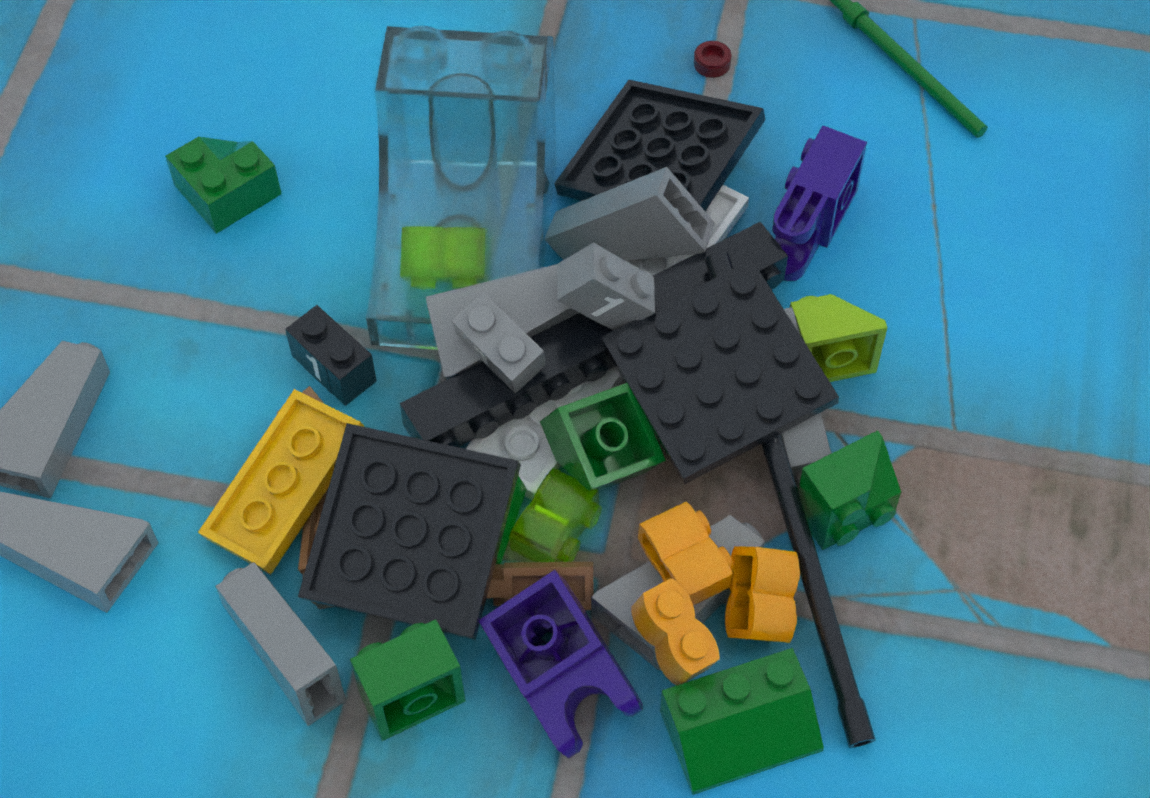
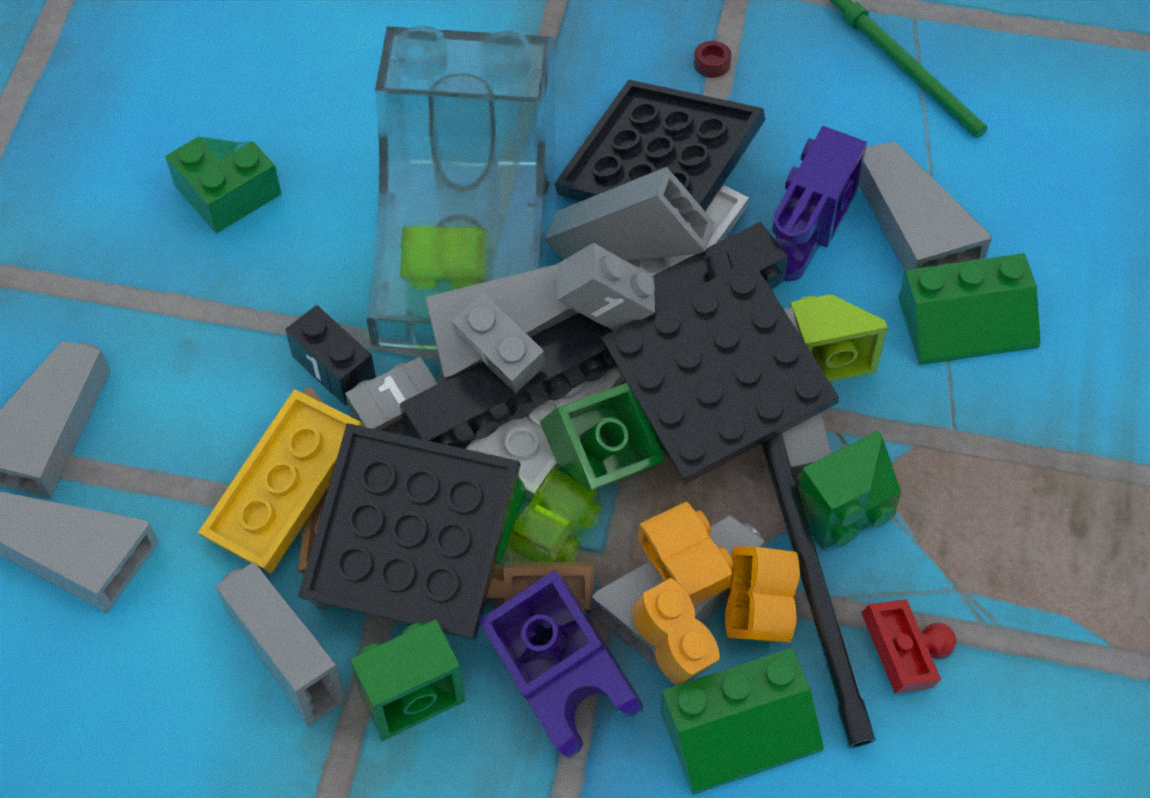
none -> light grey brick [345,356,438,436]
none -> light grey slope [859,141,992,271]
none -> red plate [861,599,957,694]
none -> green slope [898,253,1040,365]

